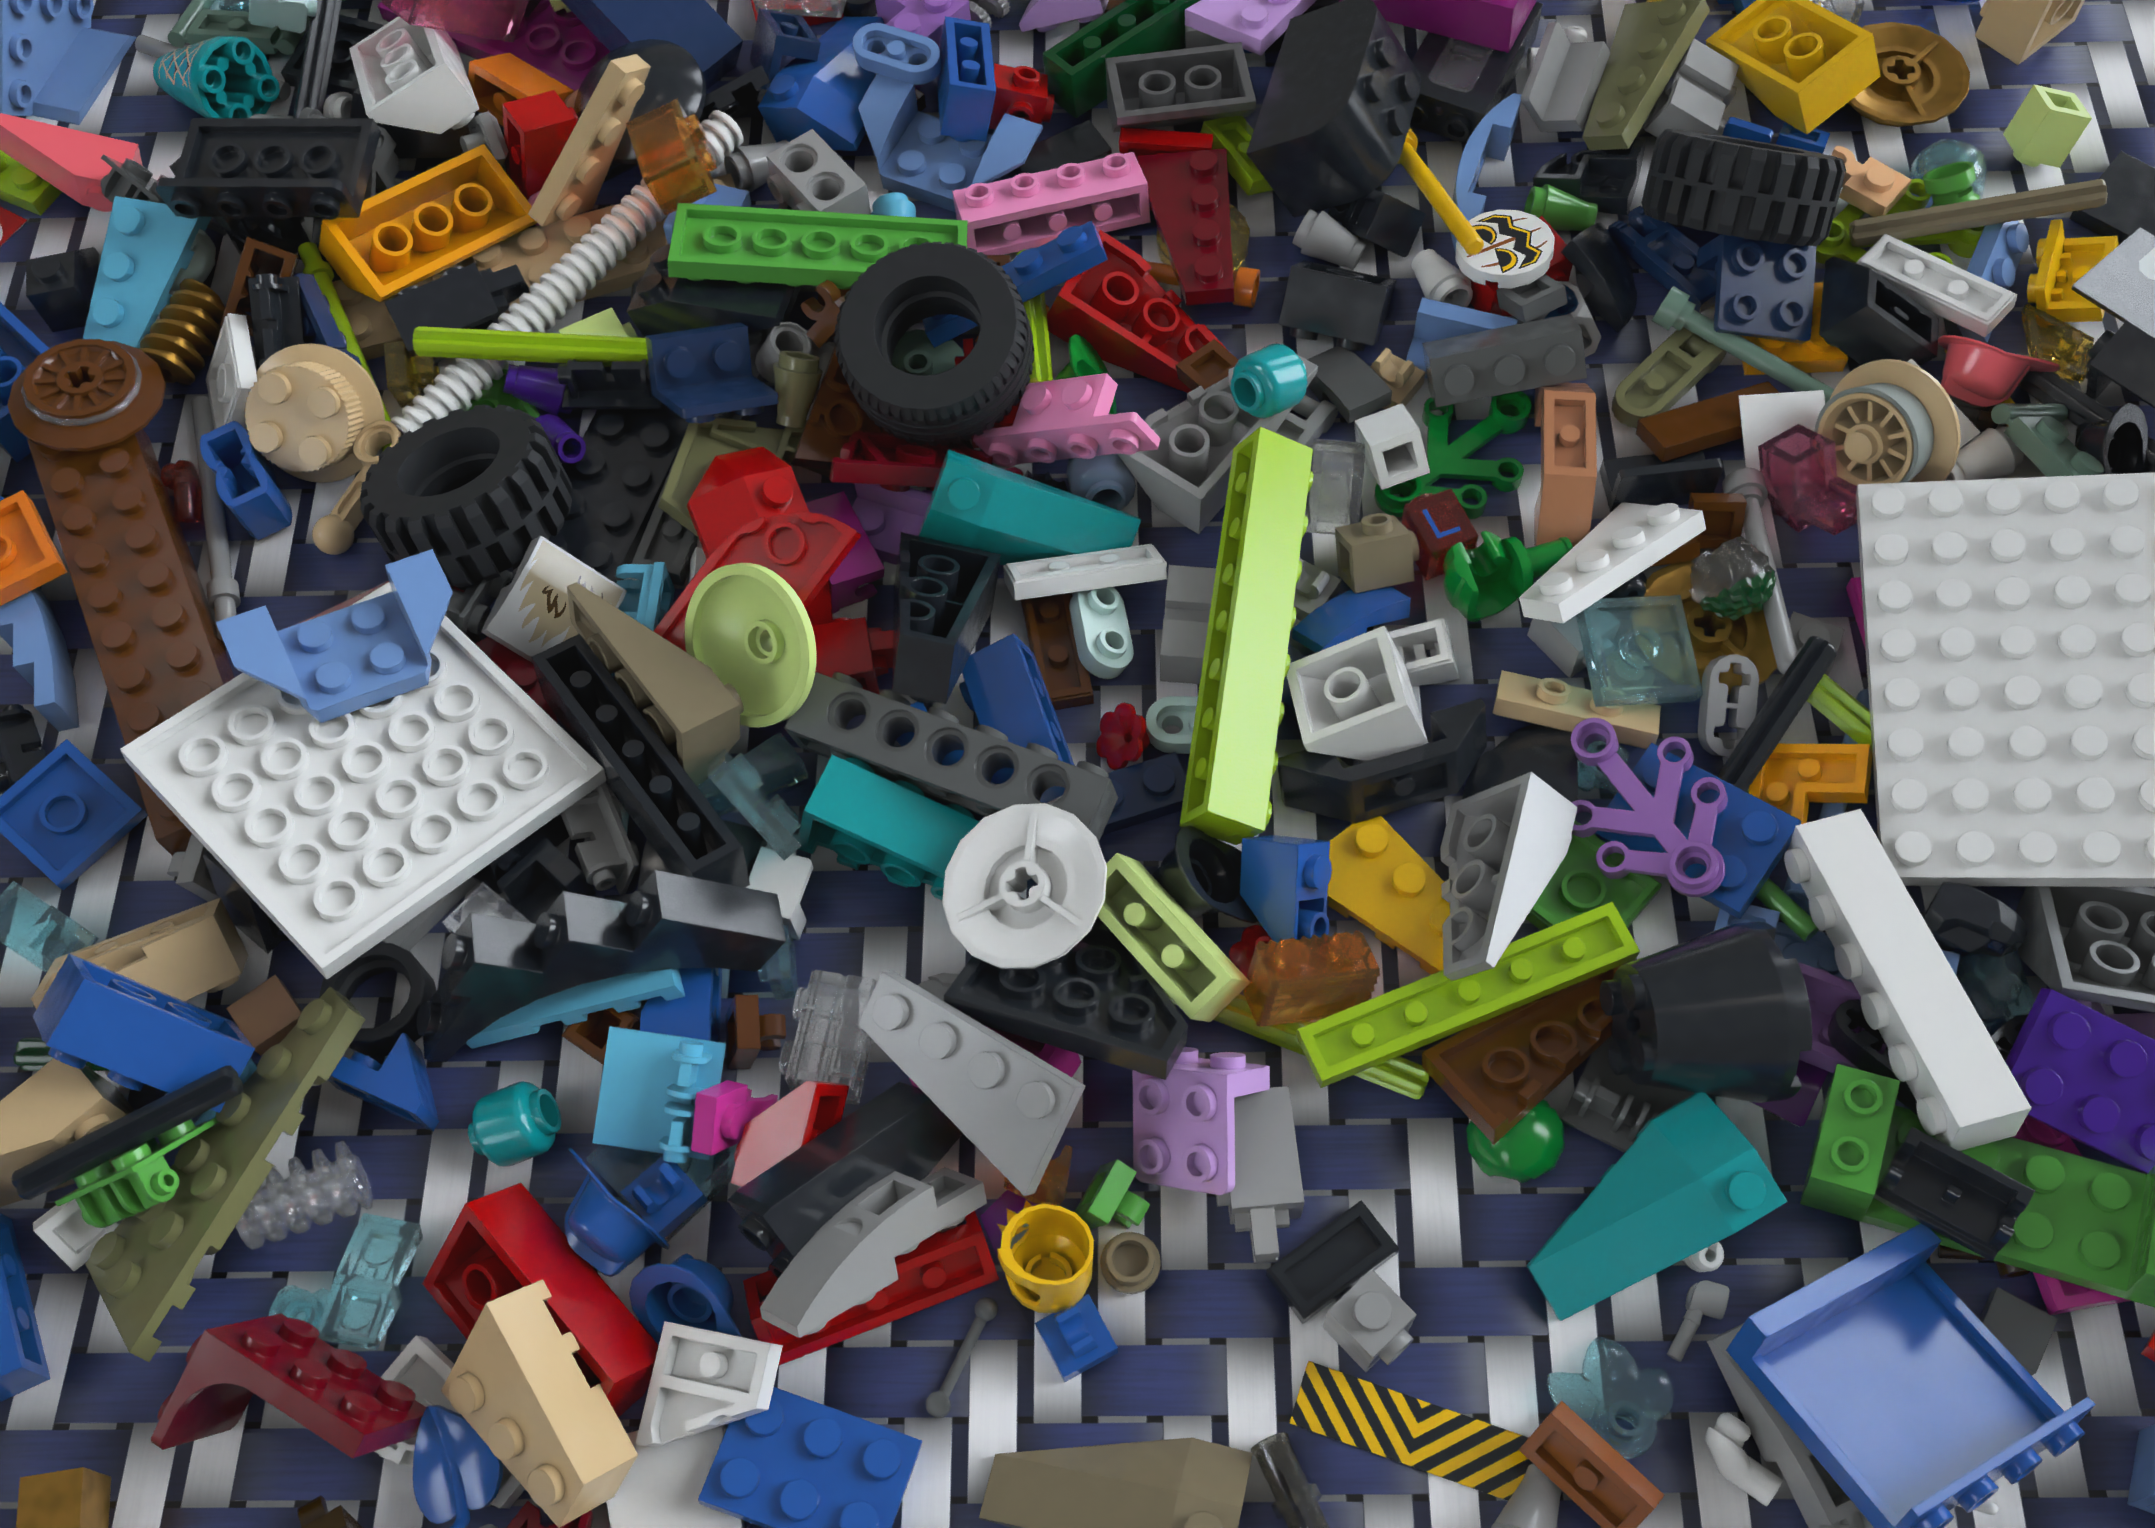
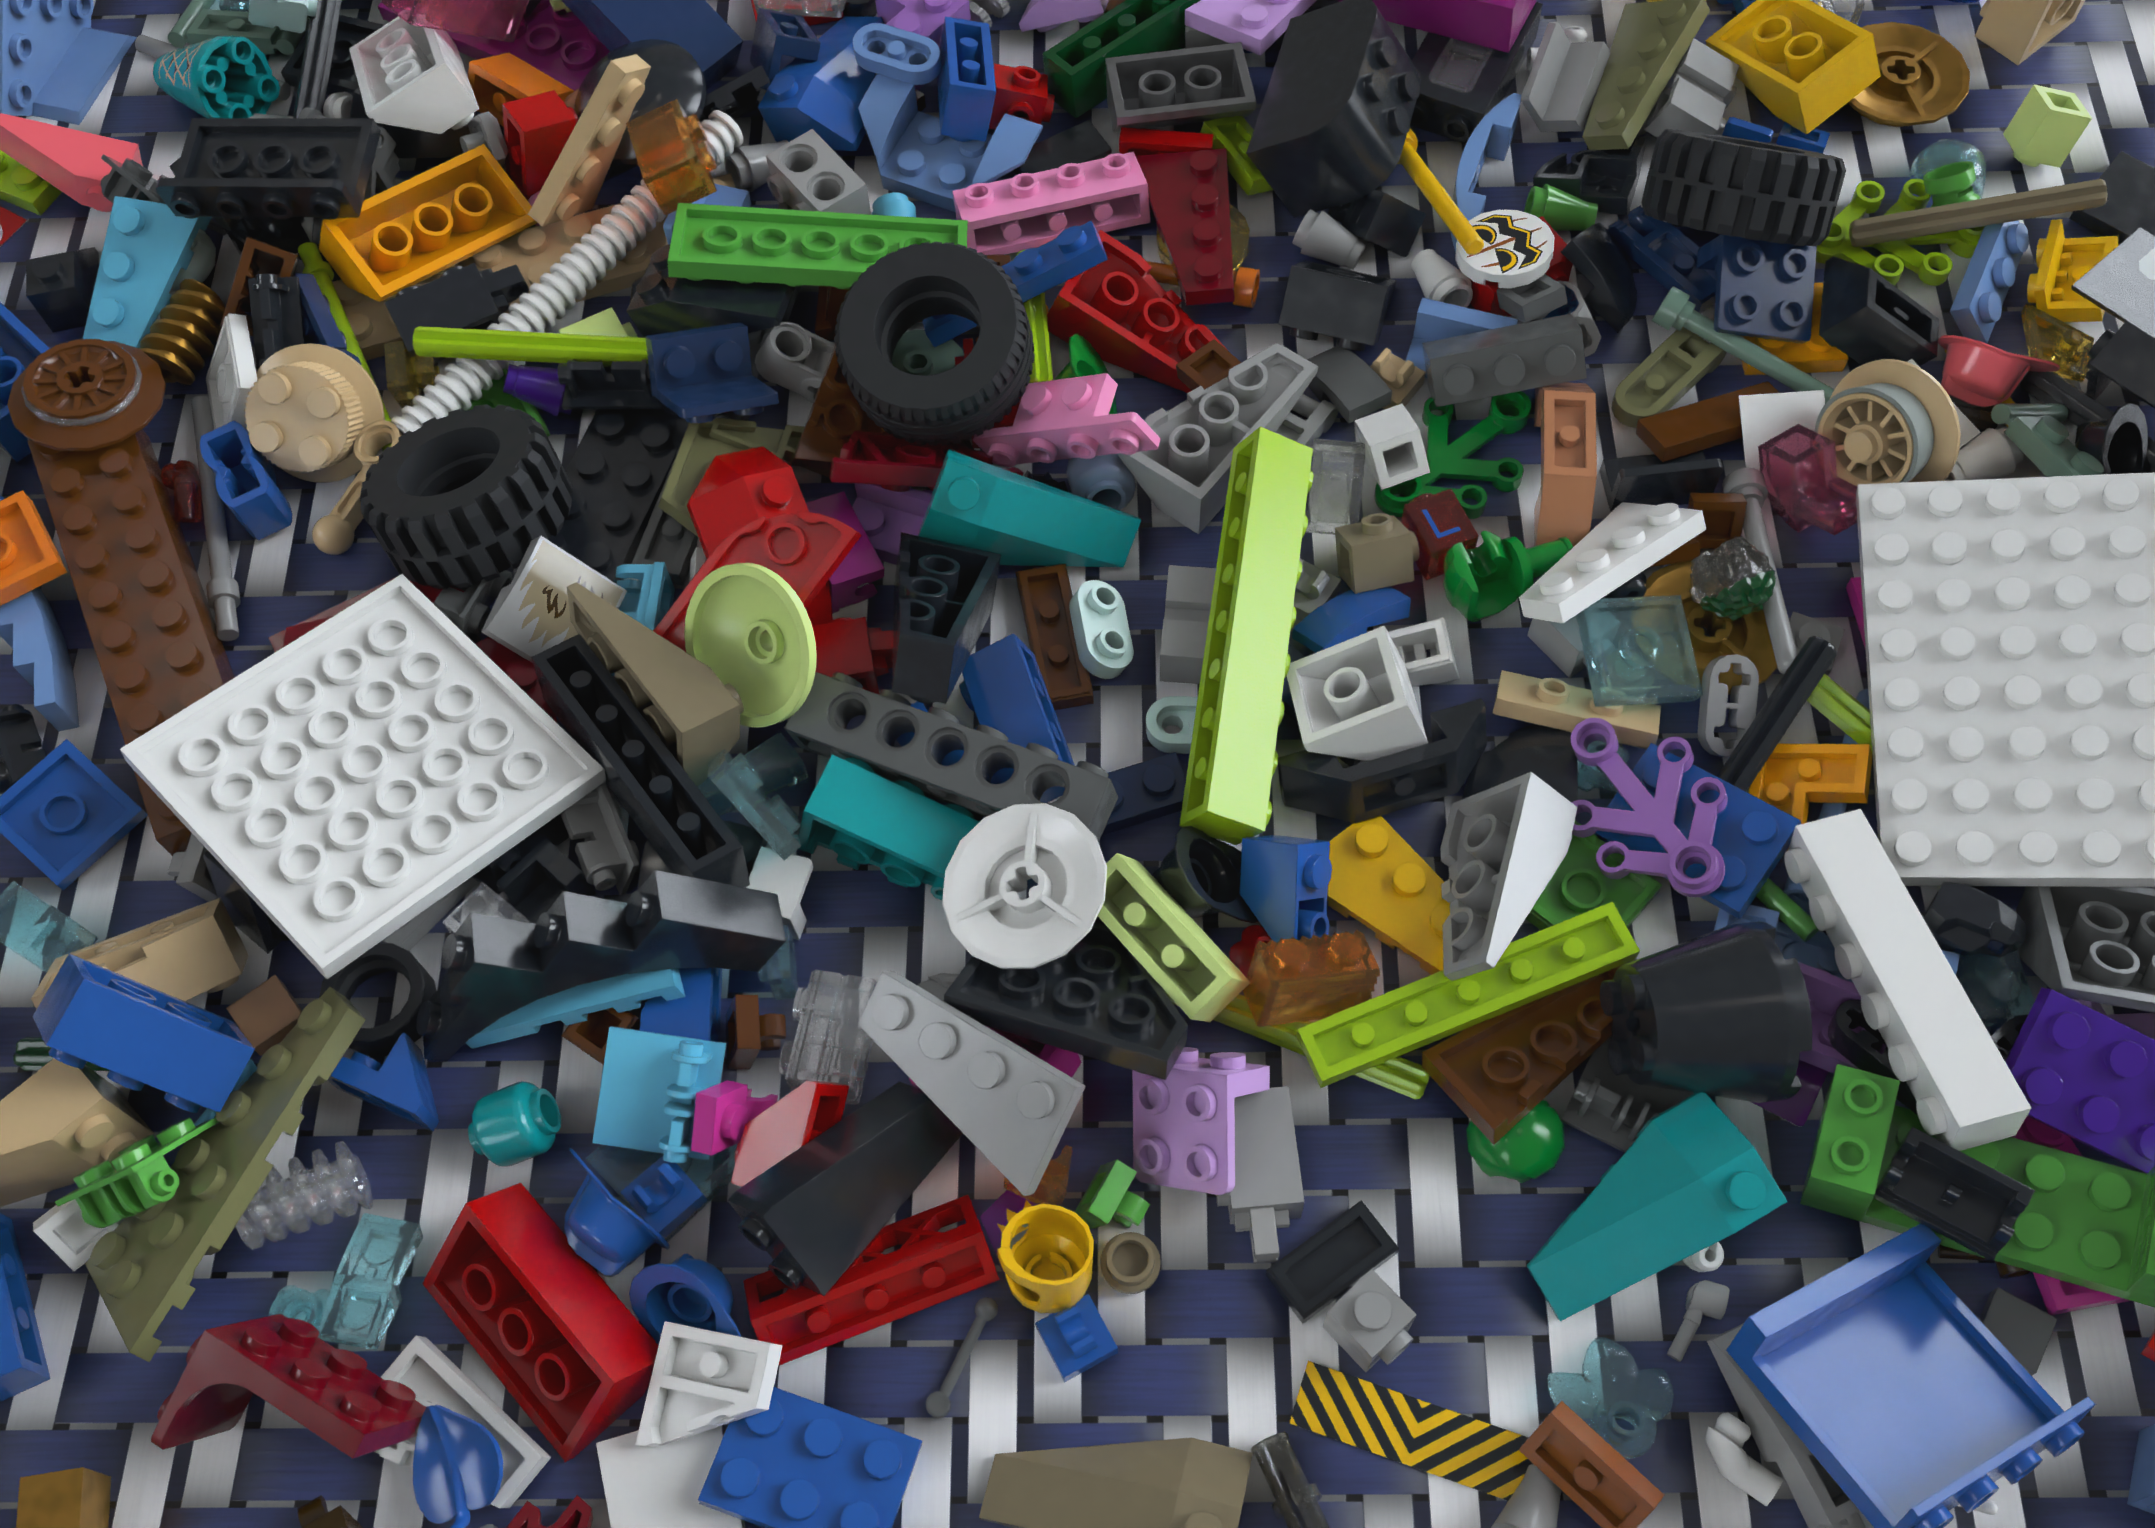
black axle [11,1065,243,1200] -> none
medium blue piece [215,549,453,723] -> none
tan wedge [441,1279,638,1528] -> none
dark purple cone [535,414,586,463] -> none
light grey slope [760,1167,987,1338] -> none
olive cone [773,351,823,428] -> none
reddish brown tile [801,280,845,348] -> none
white tile [1003,544,1167,600] -> none
red plant [1096,702,1150,770] -> none
teal head [1231,344,1308,419] -> none
light nougat plate [1831,145,1912,217] -> none
white tile [1856,234,2018,337] -> none

